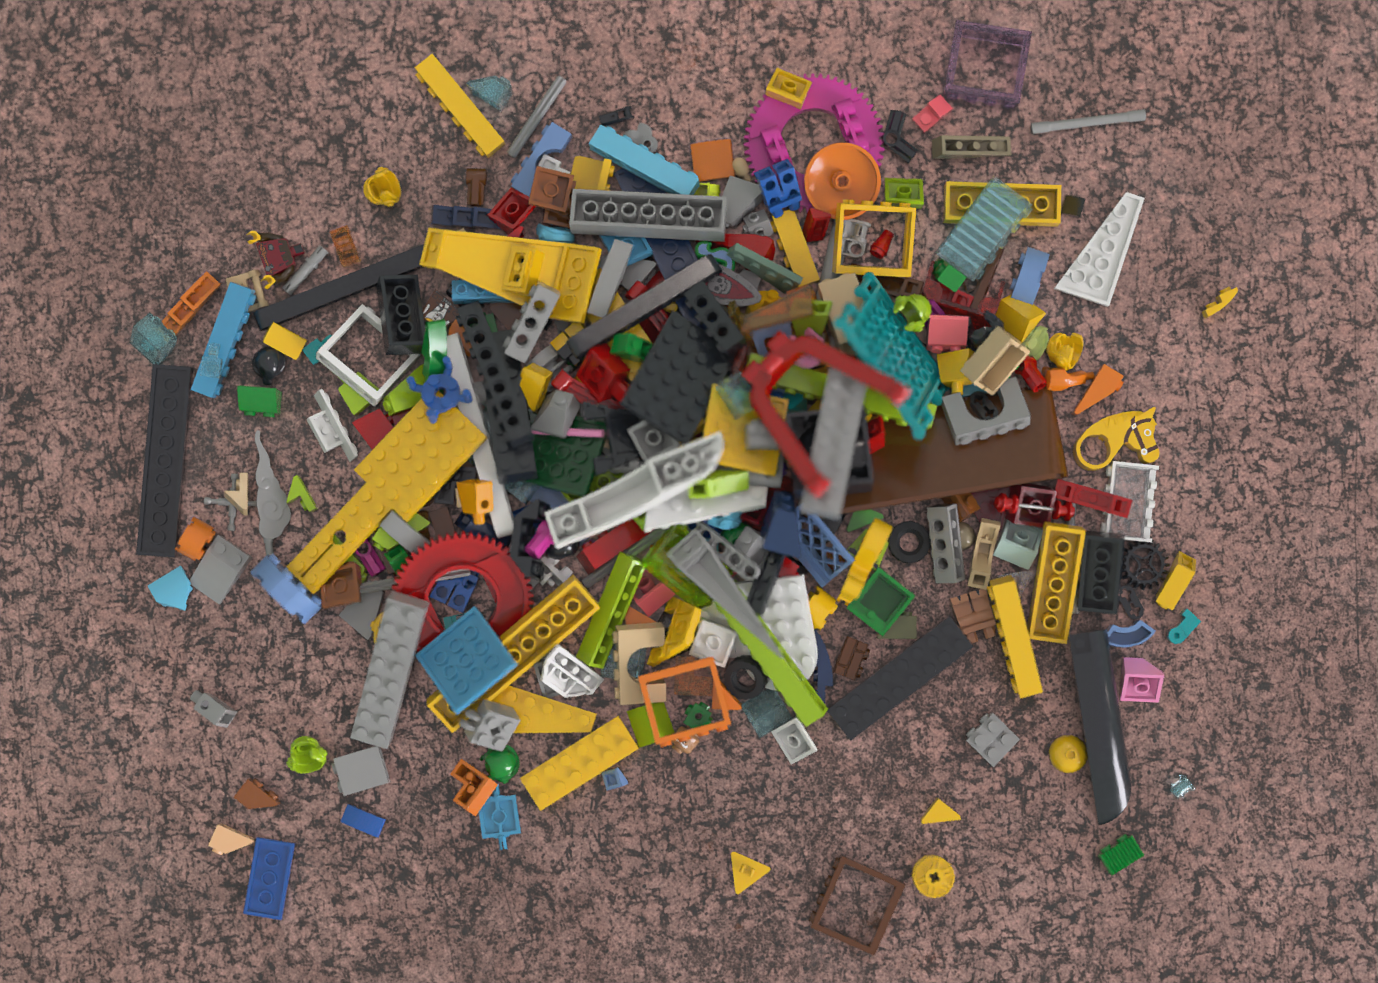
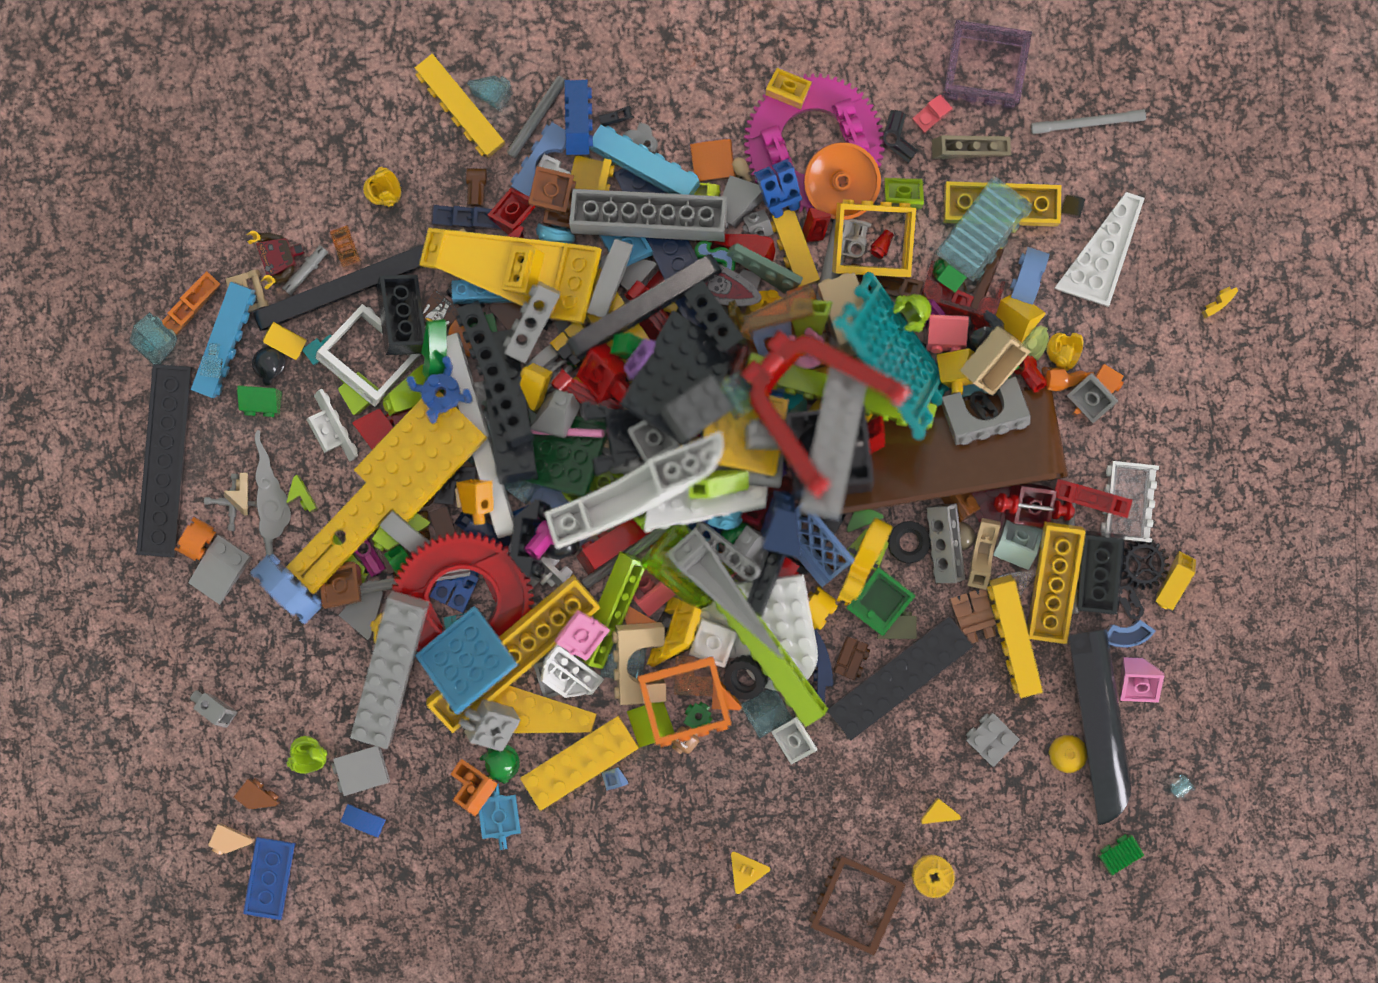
medium azure slope [148,566,193,611] -> none
yellow animal [1073,407,1159,471] -> none
teal leg [1166,608,1201,644] -> none
none -> bright pink plate [555,610,610,661]
none -> blue wedge [565,80,593,155]
none -> medium lavender slope [624,338,656,380]
none -> dark grey brick [660,375,734,444]
none -> light grey slope [1067,373,1118,423]

